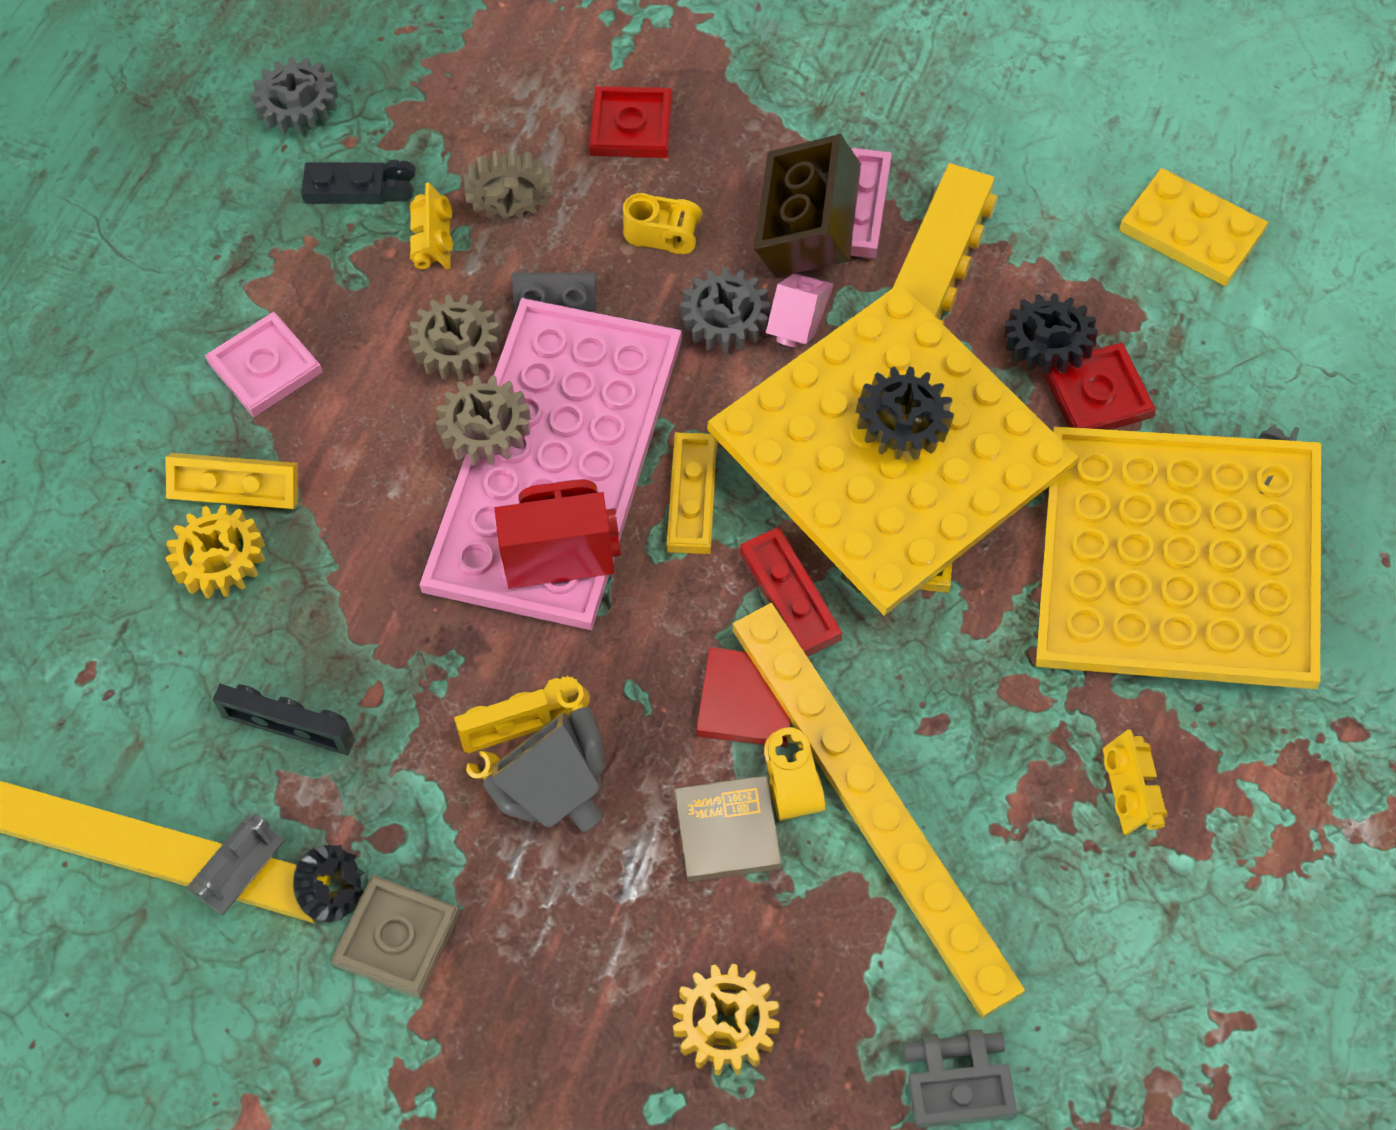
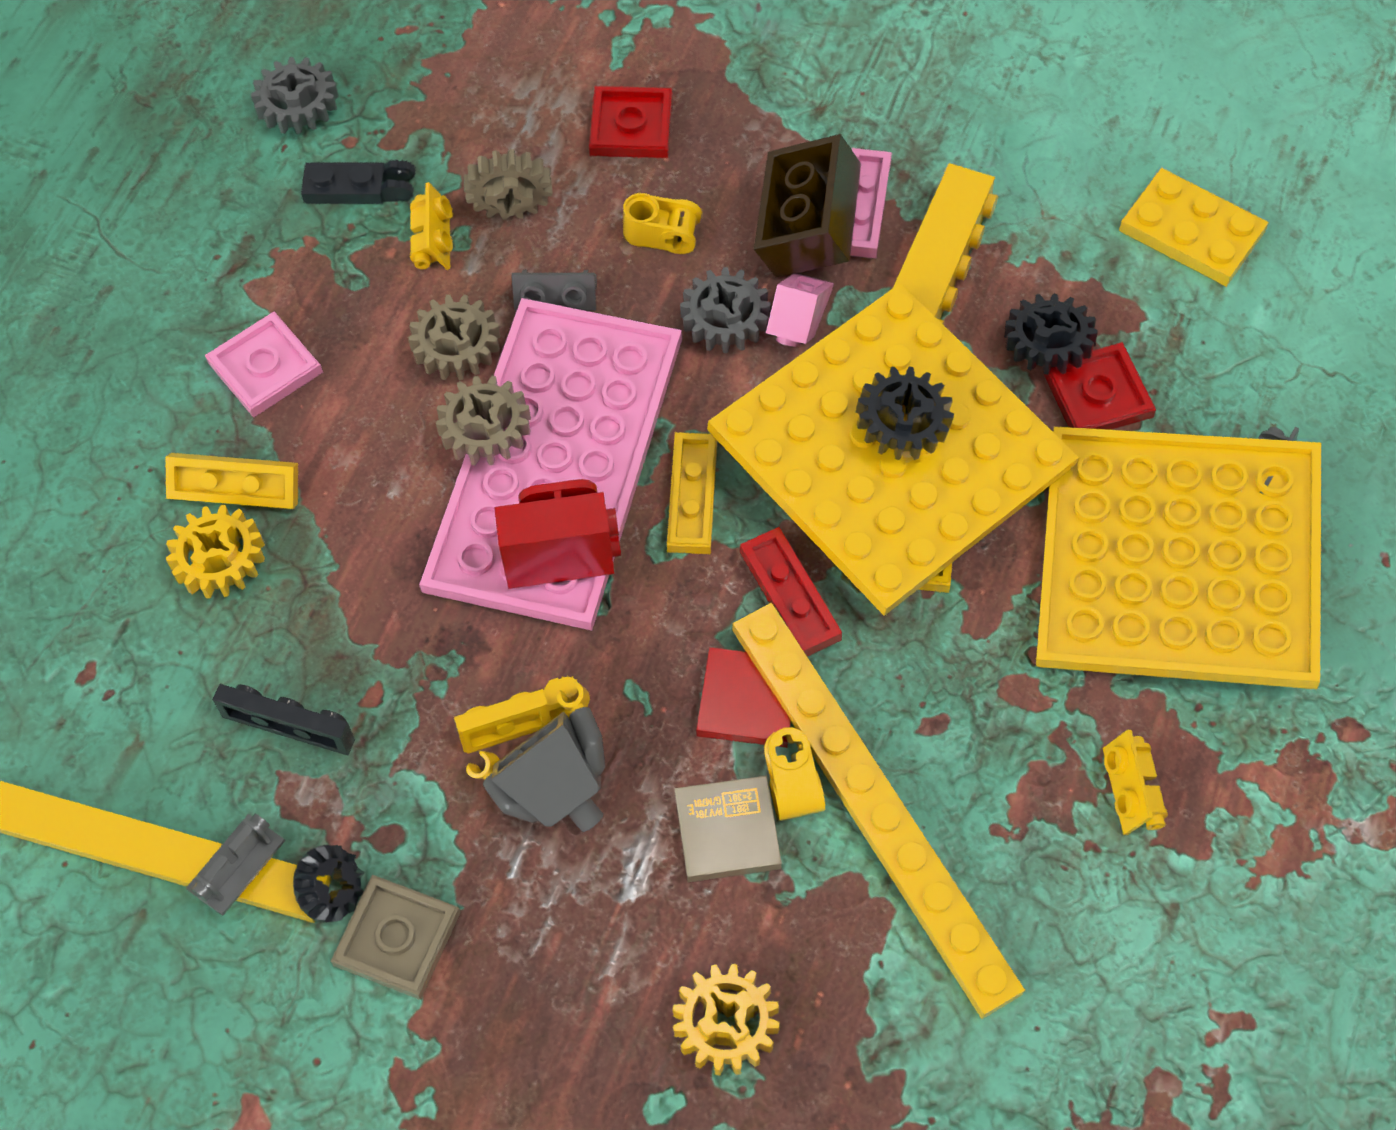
dark grey plate [903,1029,1018,1129] -> none

